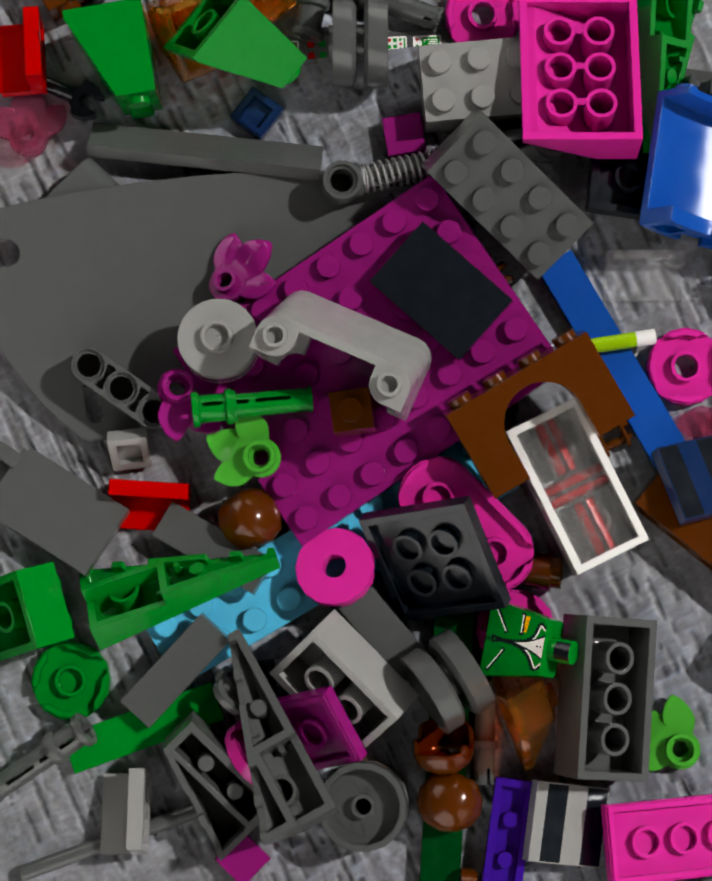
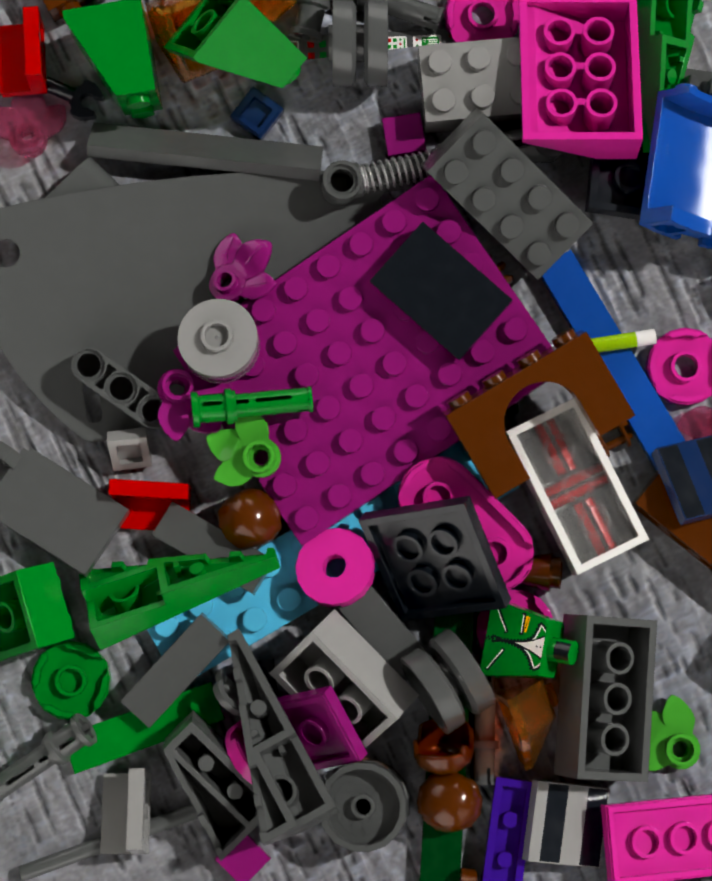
light grey windscreen [249,290,431,421] -> none
reddish brown brick [328,387,377,437] -> none
clear panel [602,249,685,303] -> none

